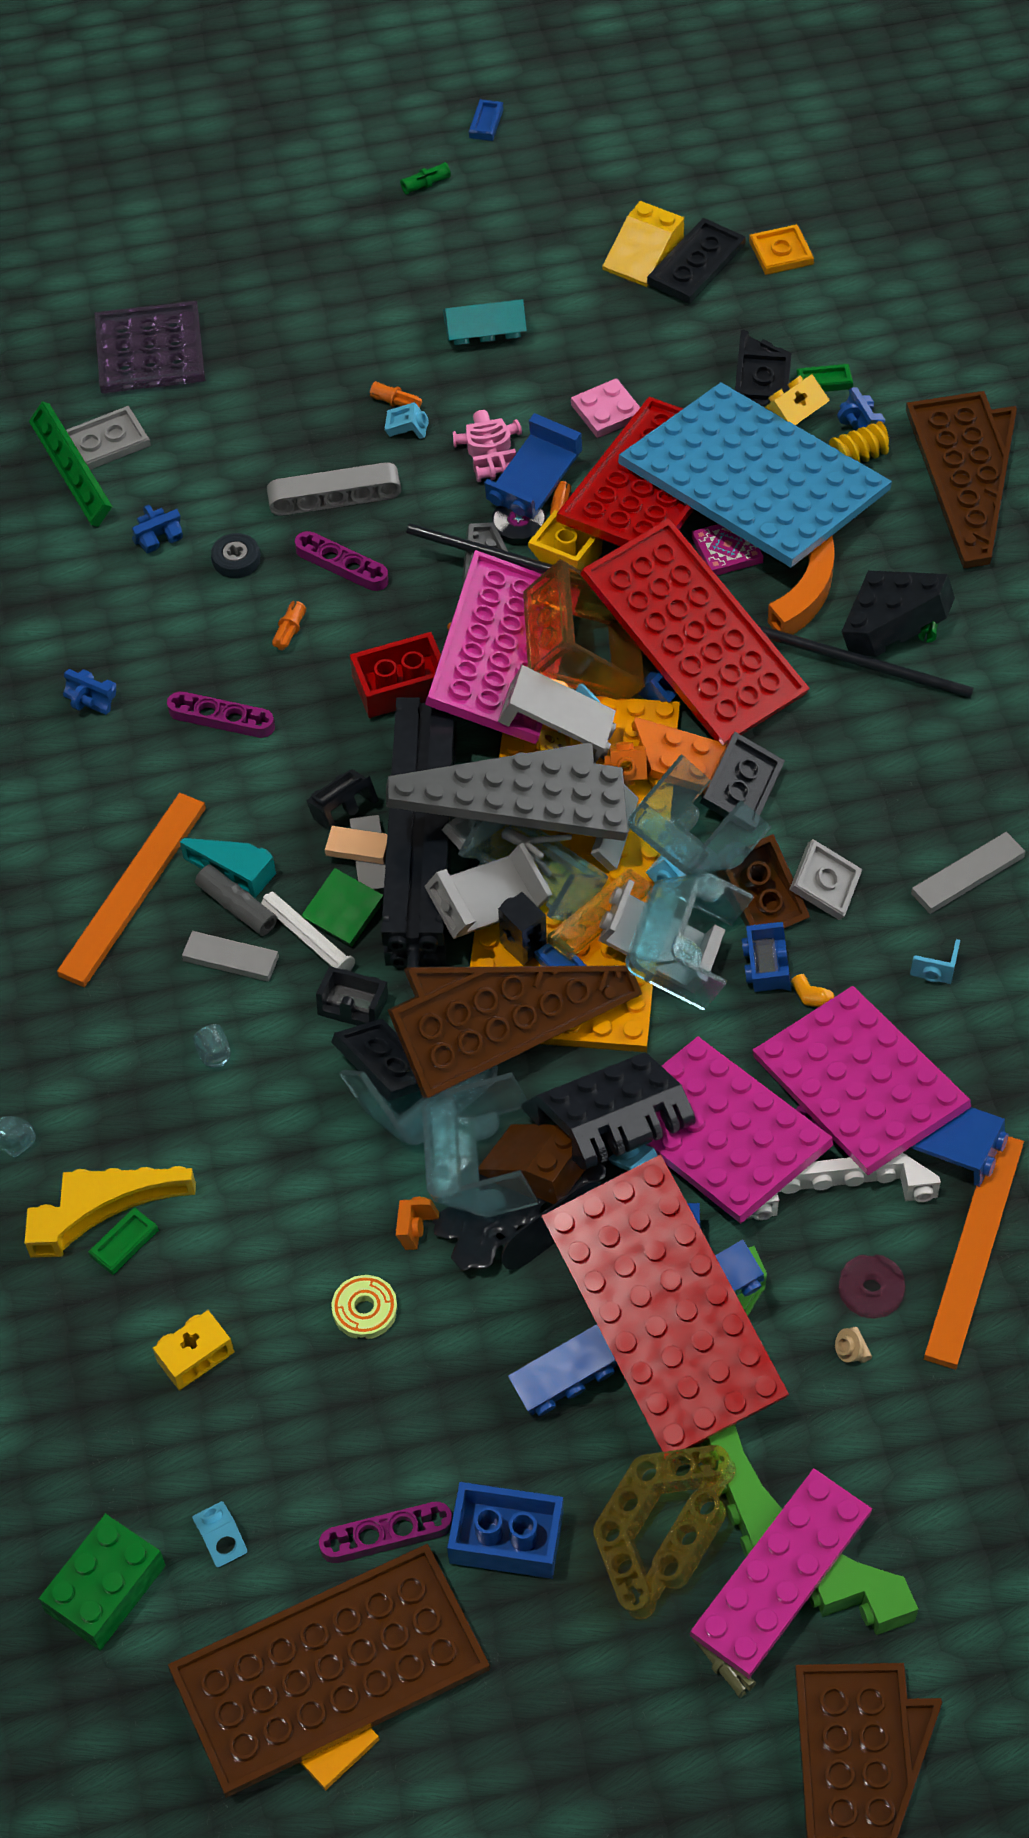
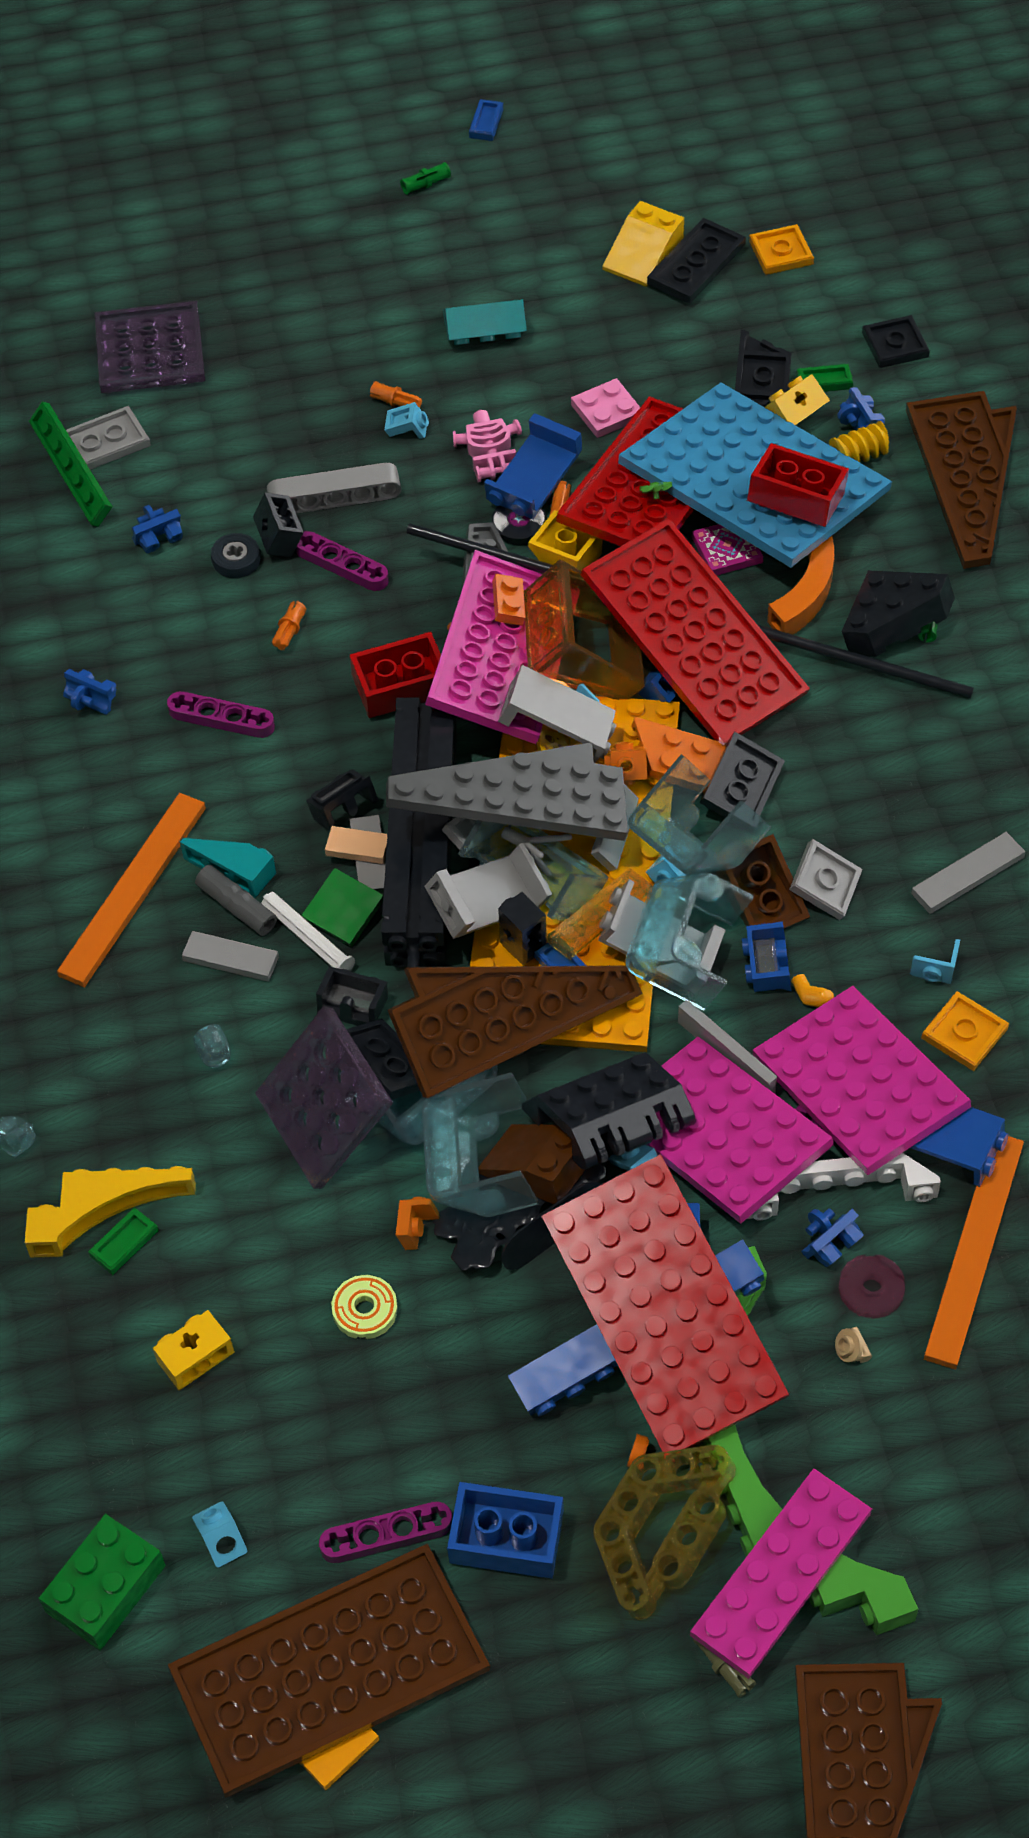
none -> black brick [253,492,304,557]
none -> clear purple piece [255,1007,393,1189]
none -> orange plate [492,573,526,626]
none -> orange tile [626,1434,649,1470]
none -> bright green plant [639,482,672,499]
none -> light grey tile [678,1000,777,1094]
none -> red brick [747,443,849,527]
none -> blue hips [801,1208,864,1267]
none -> black tile [862,315,930,368]
none -> light orange tile [921,991,1009,1071]

